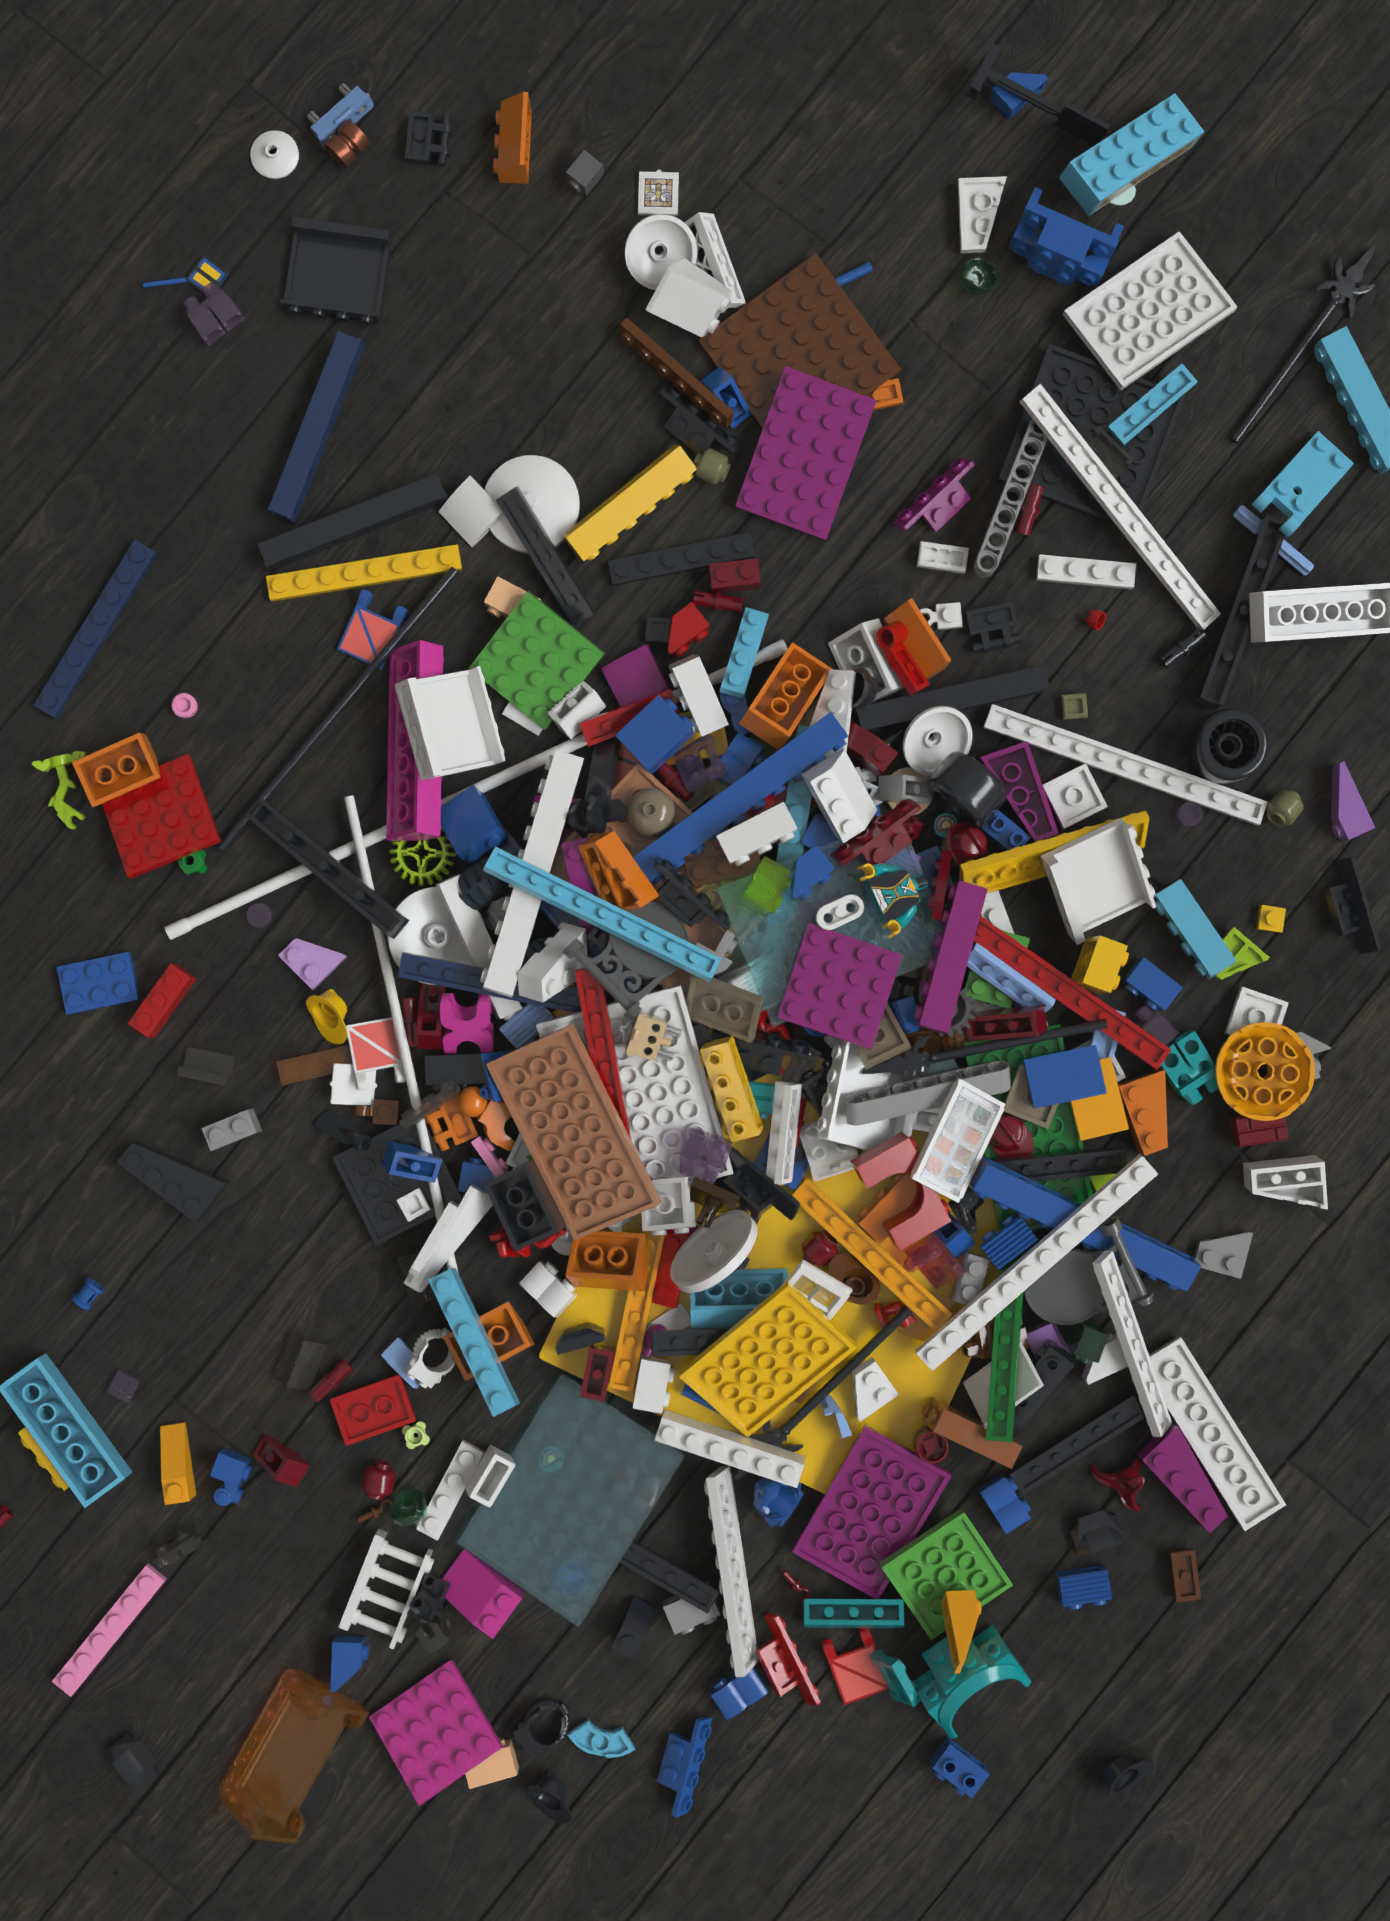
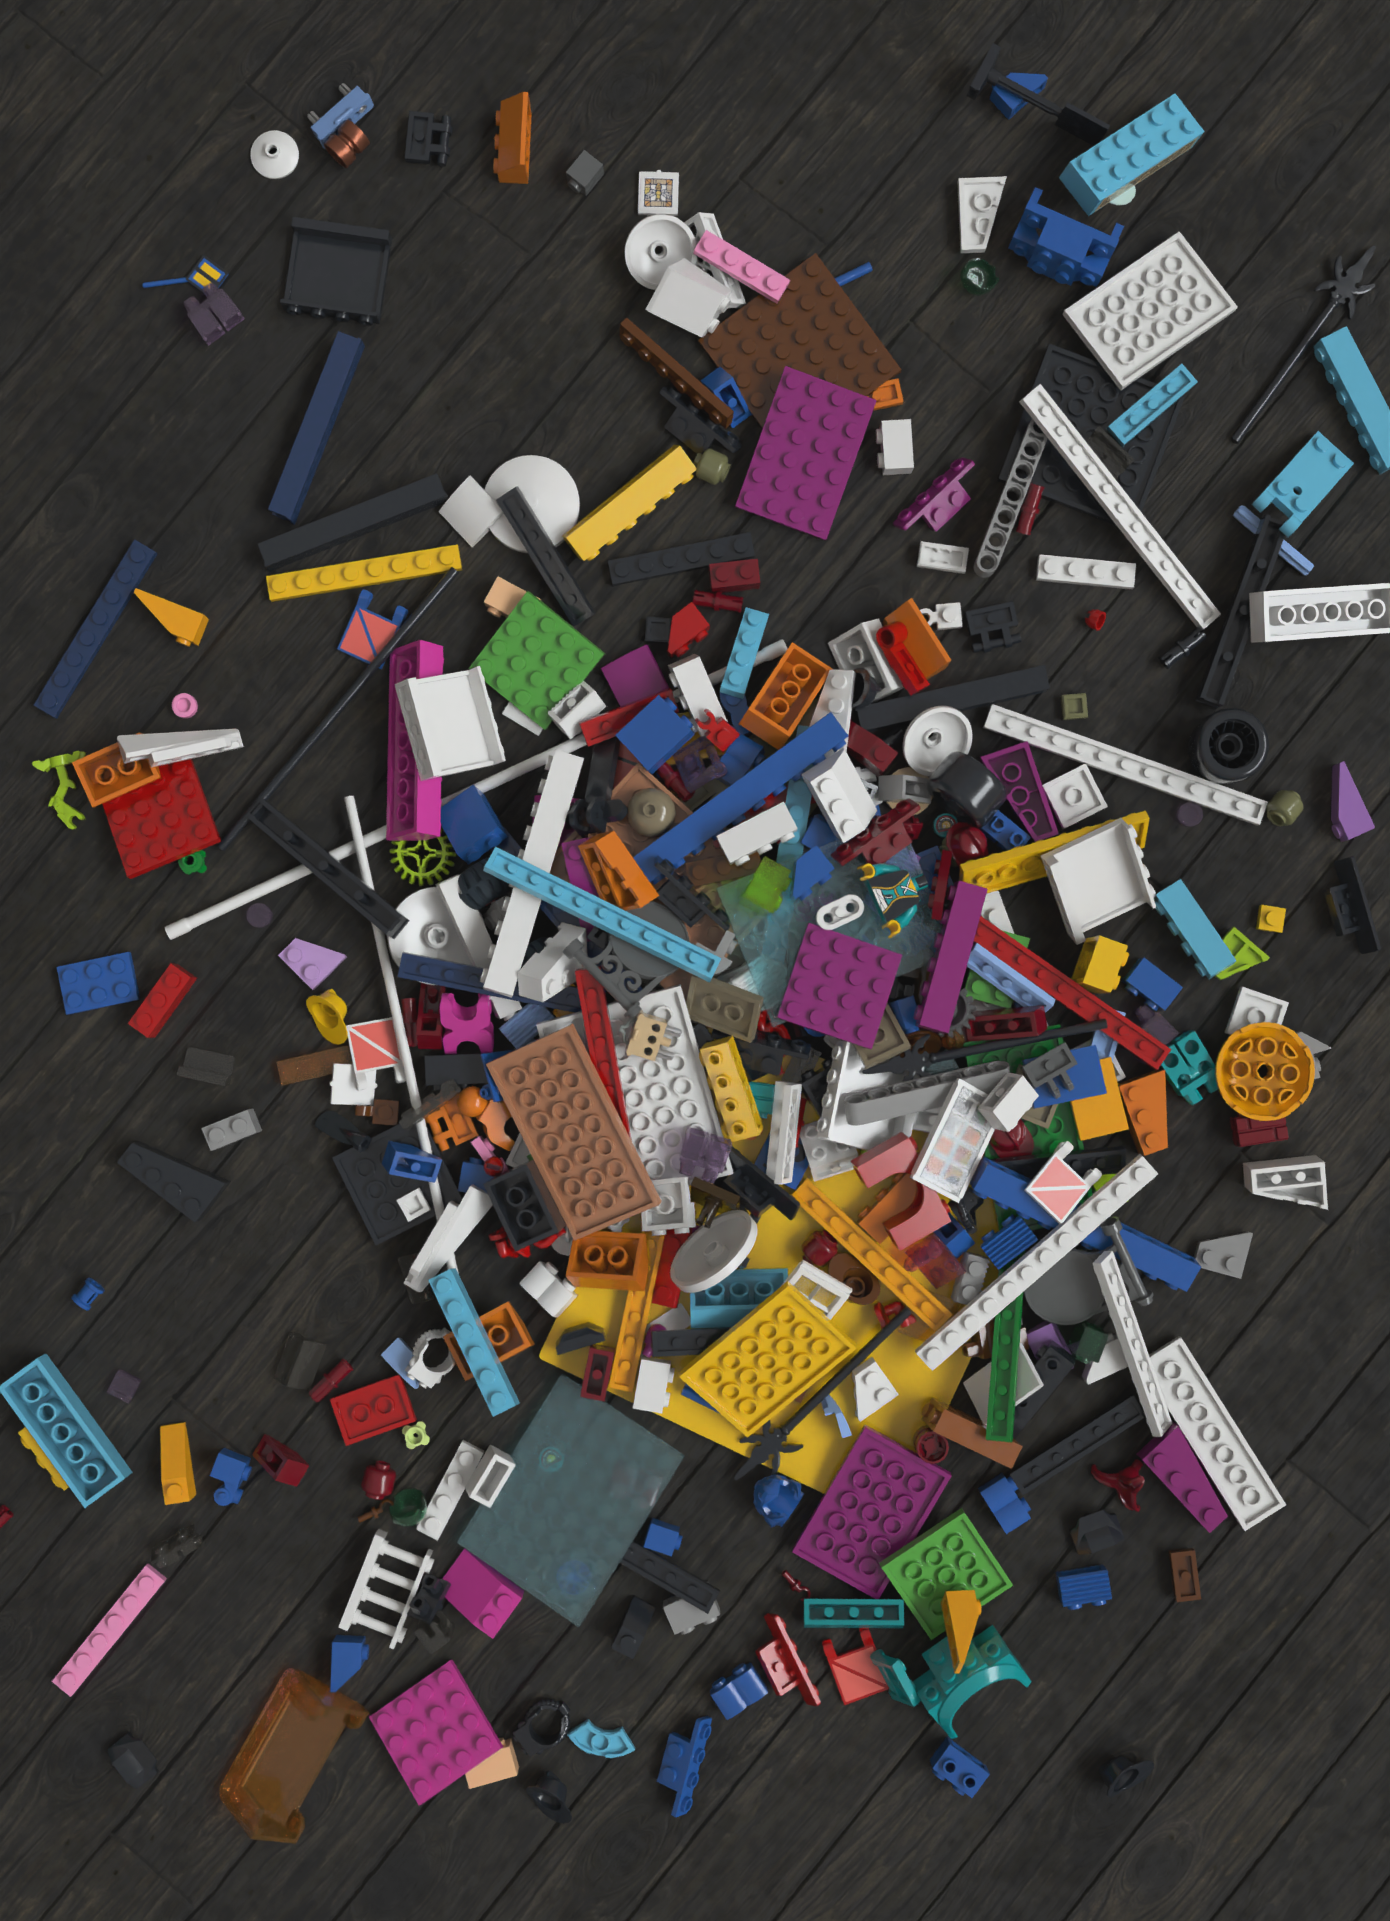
white brick [655,1410,806,1488] -> none
white plate [704,1465,759,1677] -> none
none -> white wedge [117,729,244,768]
none -> light orange slope [134,588,209,647]
none -> red hinge [484,1156,504,1177]
none -> blue brick [644,1518,683,1556]
none -> bright pink plate [693,230,790,304]
none -> red plate [695,709,740,752]
none -> white brick [876,419,914,475]
none -> white brick [977,1072,1039,1132]
none -> dark grey hinge [1021,1042,1078,1099]
none -> flag [1024,1141,1102,1224]

